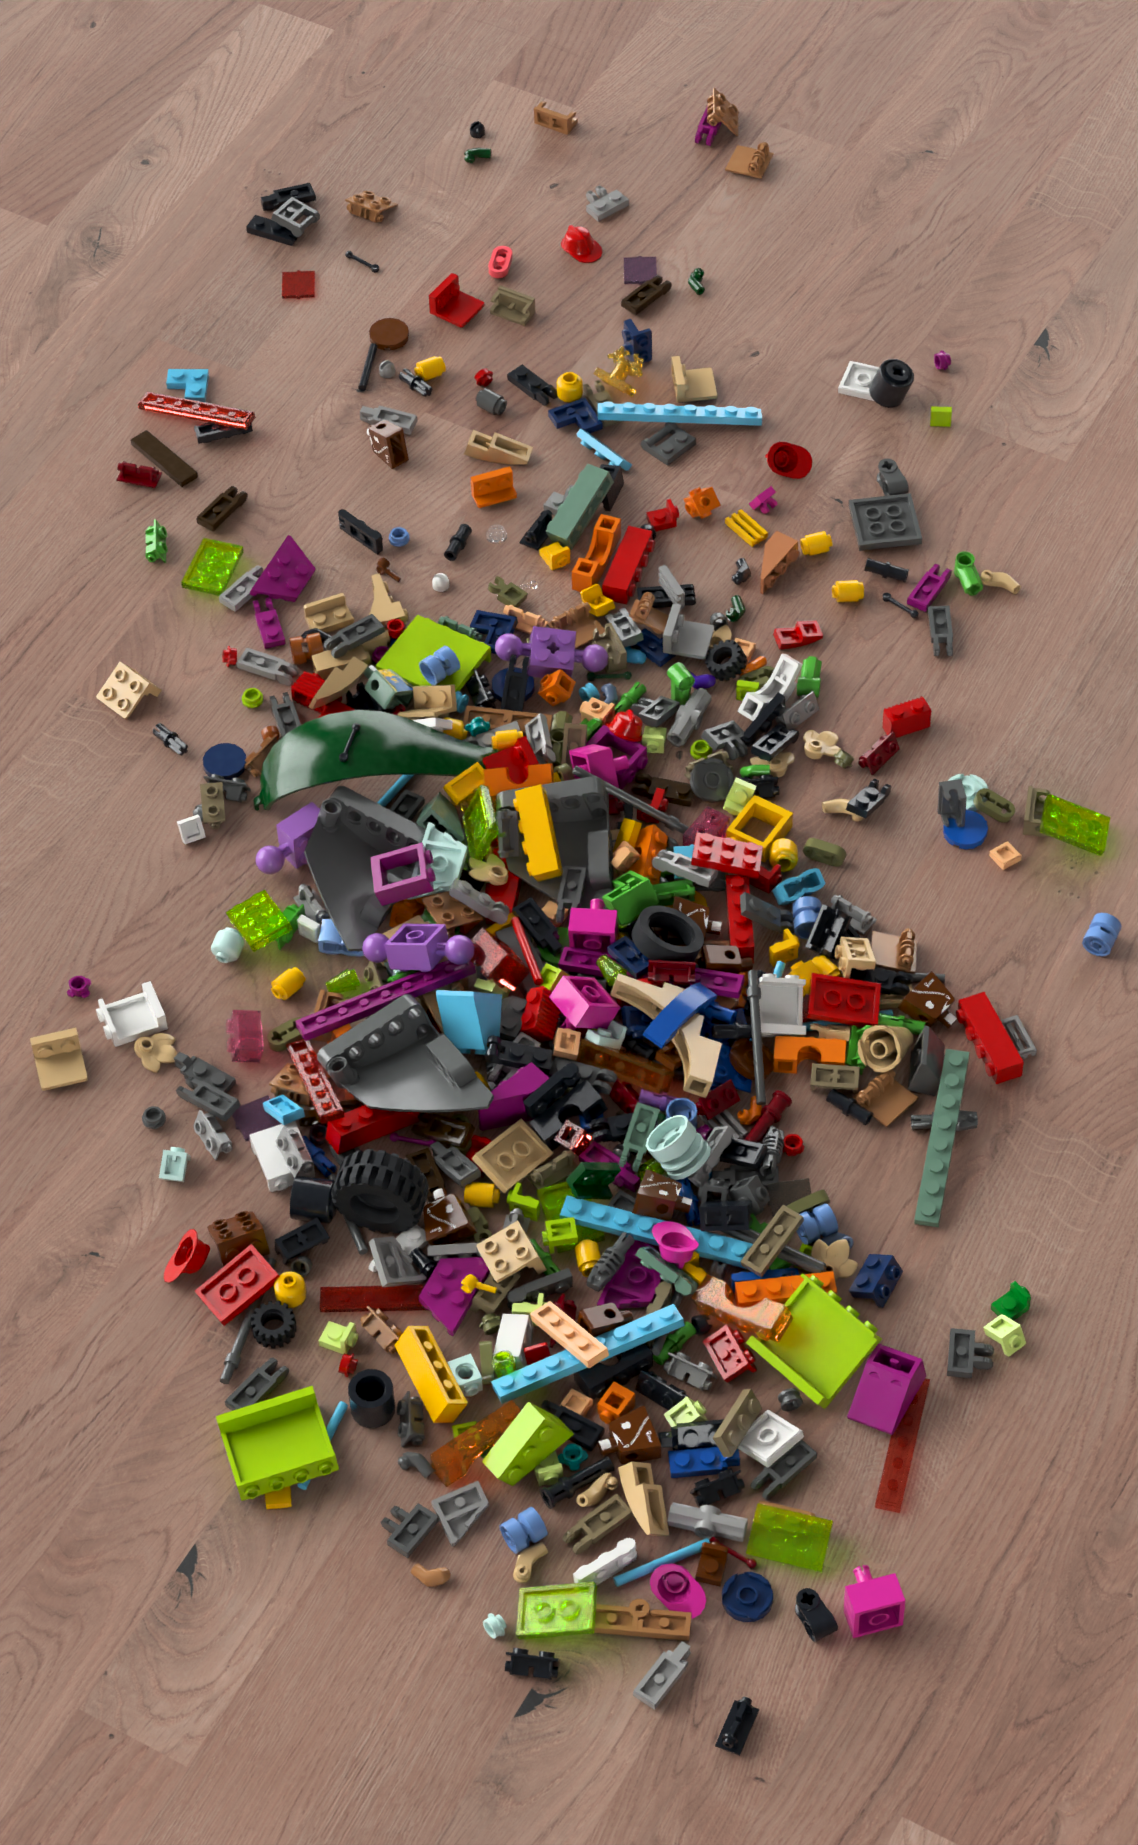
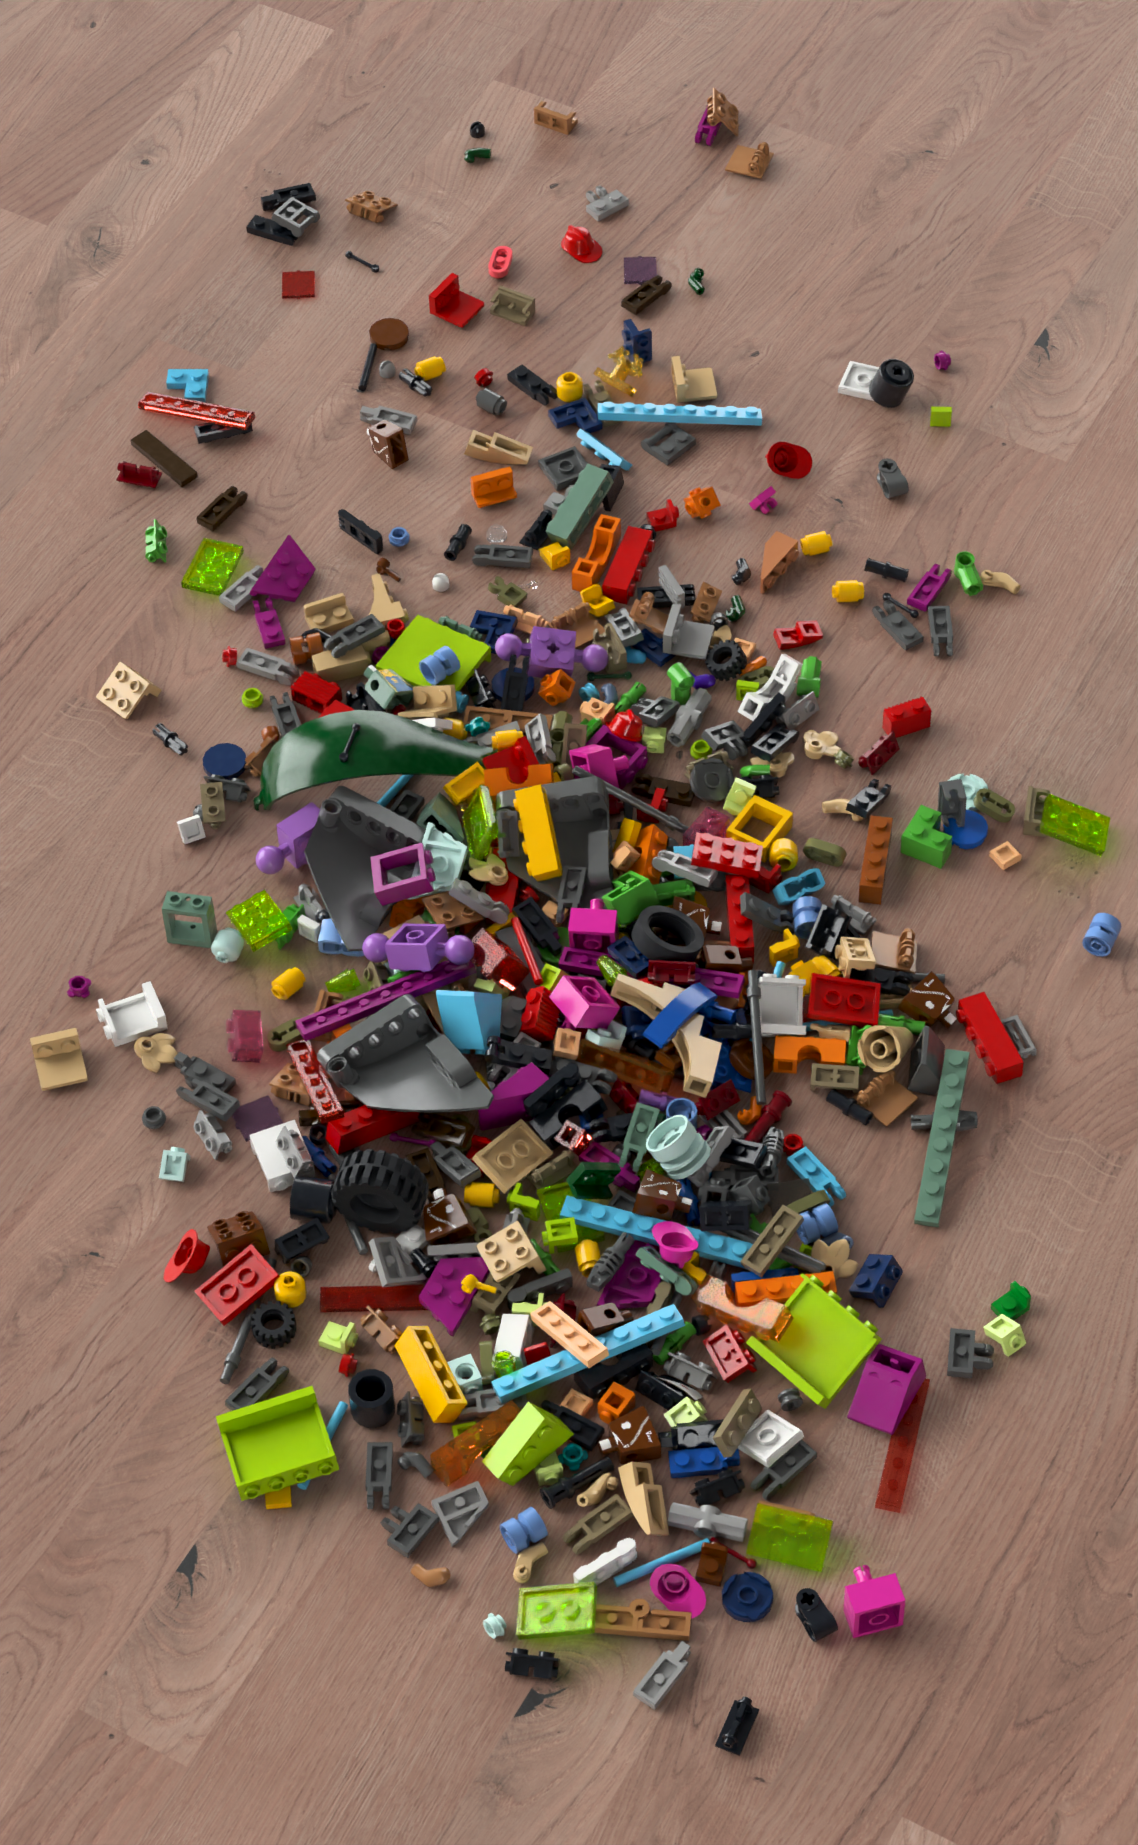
medium azure plate [263,1095,305,1125] -> none
tan slope [309,656,368,709] -> none
yellow tile [725,509,768,547] -> none
dark grey plate [848,493,922,551] -> none
none -> sand green window [162,891,217,948]
none -> dark grey hinge [365,1442,393,1509]
none -> light grey hinge [458,1389,527,1421]
none -> dark grey hinge [472,544,533,569]
none -> red plate [519,886,539,902]
none -> dark grey tile [538,446,588,491]
none -> sticker [656,1374,702,1400]
none -> medium nougat hinge [690,582,722,623]
none -> medium azure hinge [787,1146,846,1207]
none -> dark orange brick [858,815,893,905]
none -> dark grey hinge [872,600,924,650]
none -> bright green brick [900,805,953,869]

